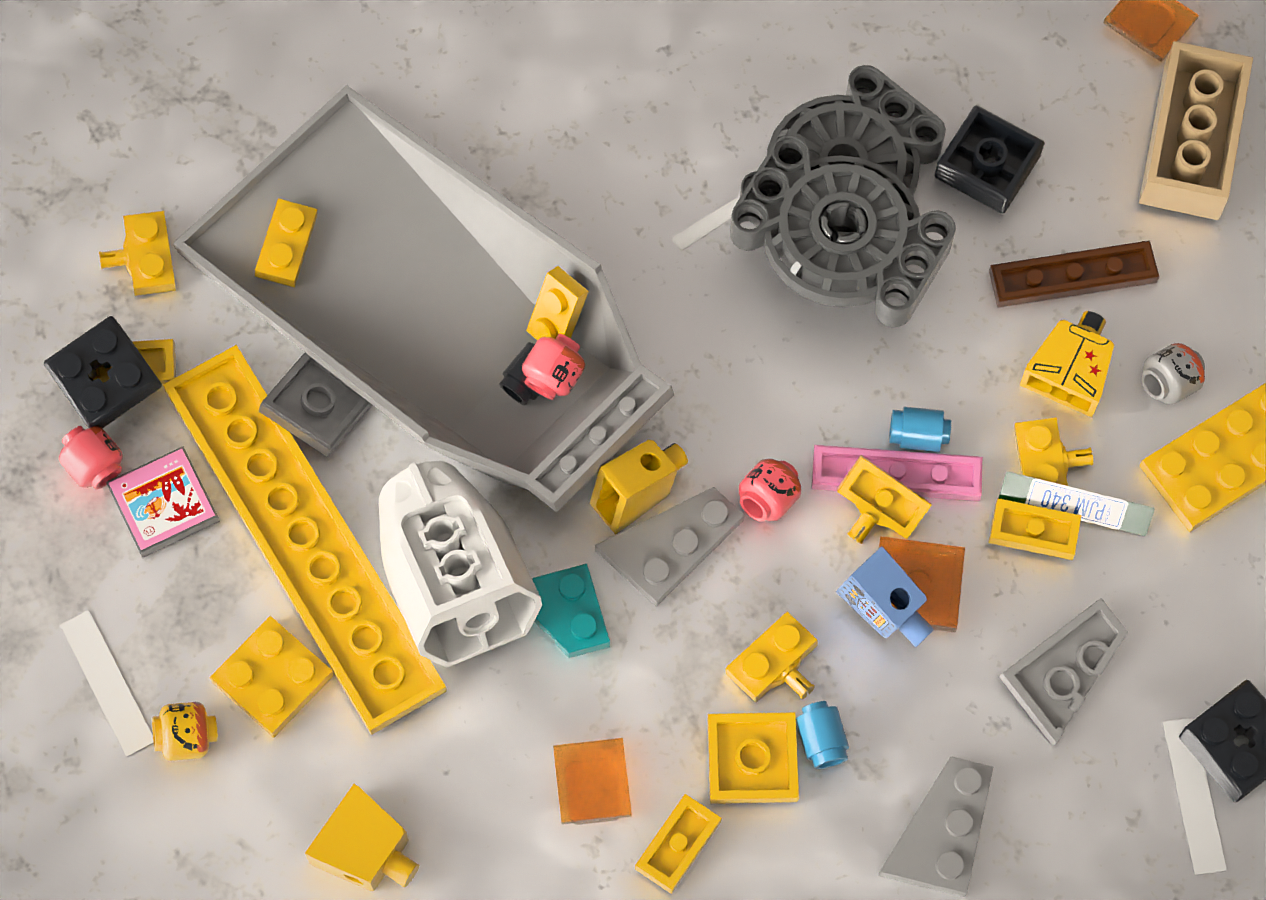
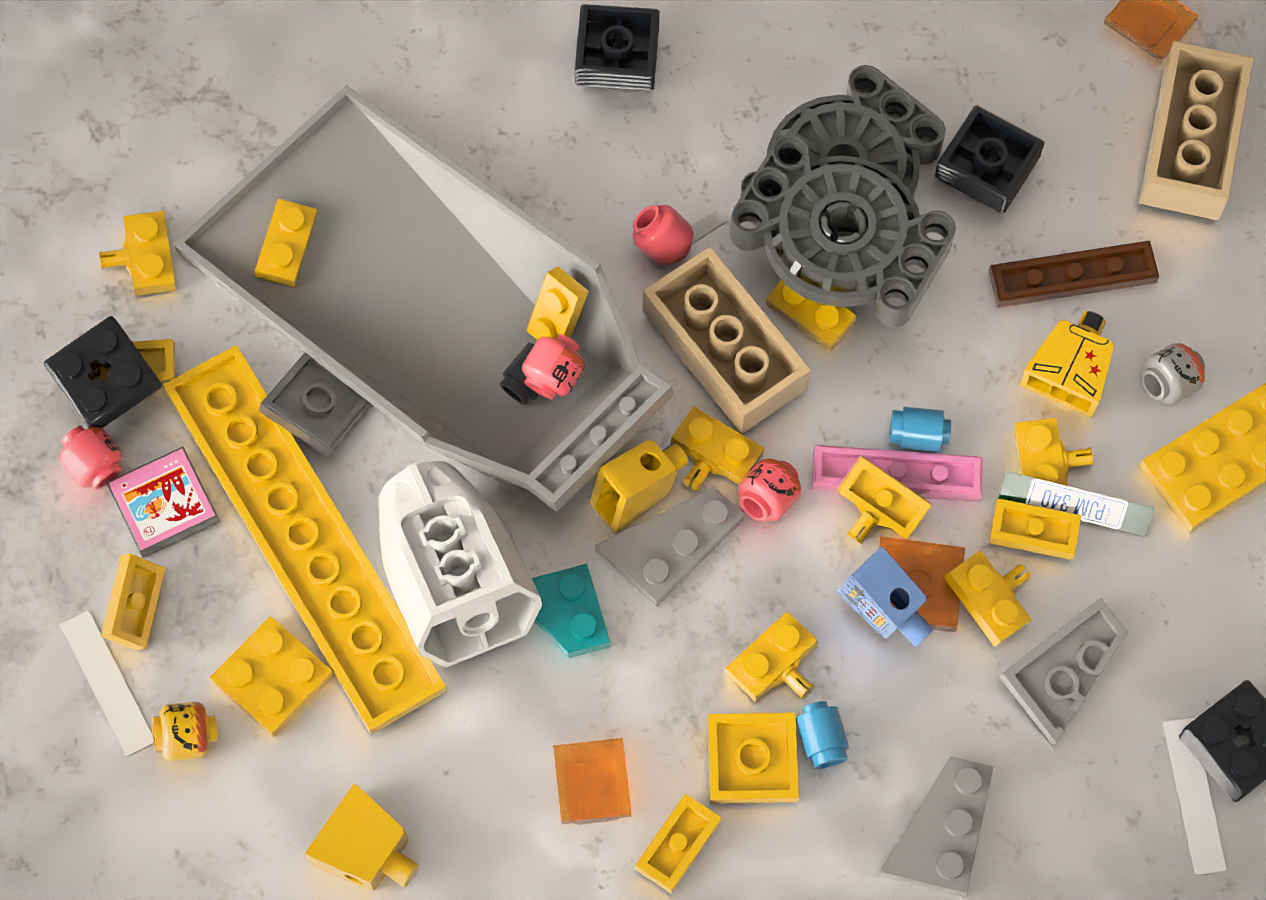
none -> yellow plate [101,553,165,650]
none -> black brick [574,4,660,91]
none -> coral head [632,204,694,265]
none -> tan brick [642,247,811,434]
none -> yellow plate [670,406,765,491]
none -> yellow plate [766,280,856,352]
none -> yellow plate [944,550,1032,647]

